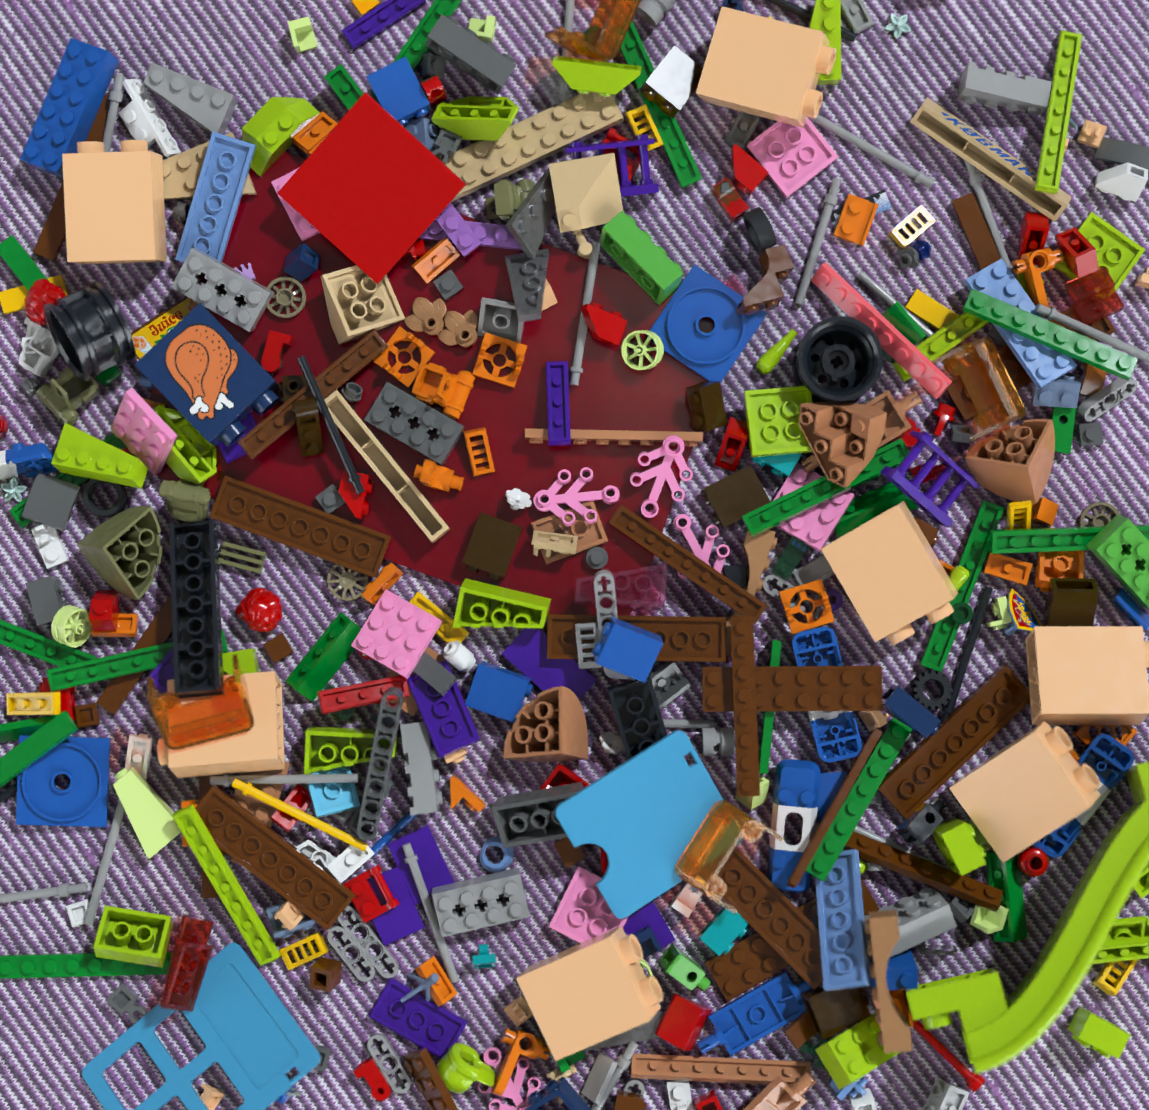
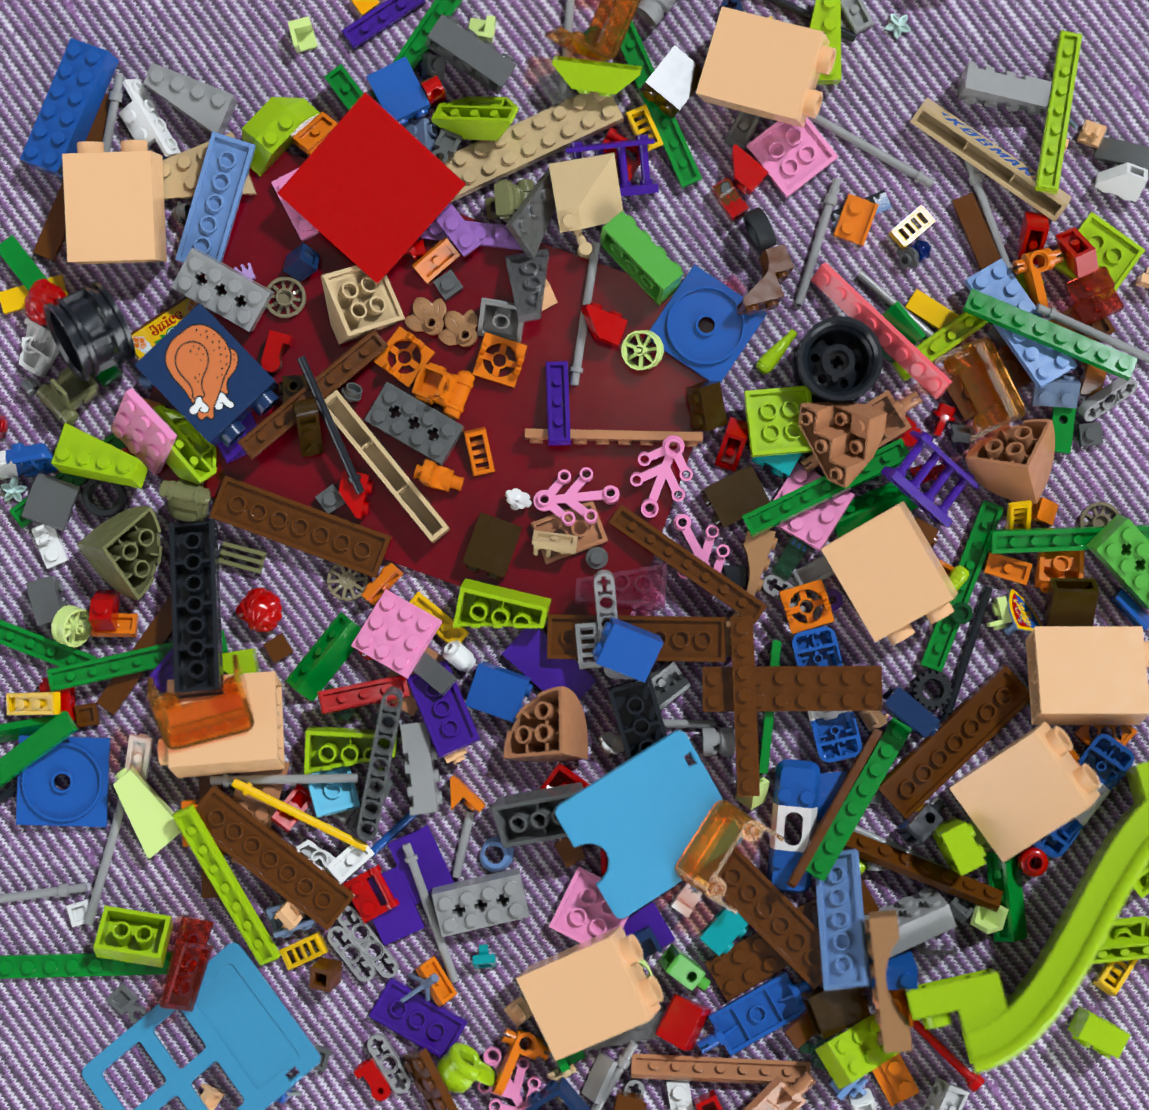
none -> light grey bar [452,811,475,878]
none -> orange plate [872,1053,920,1107]

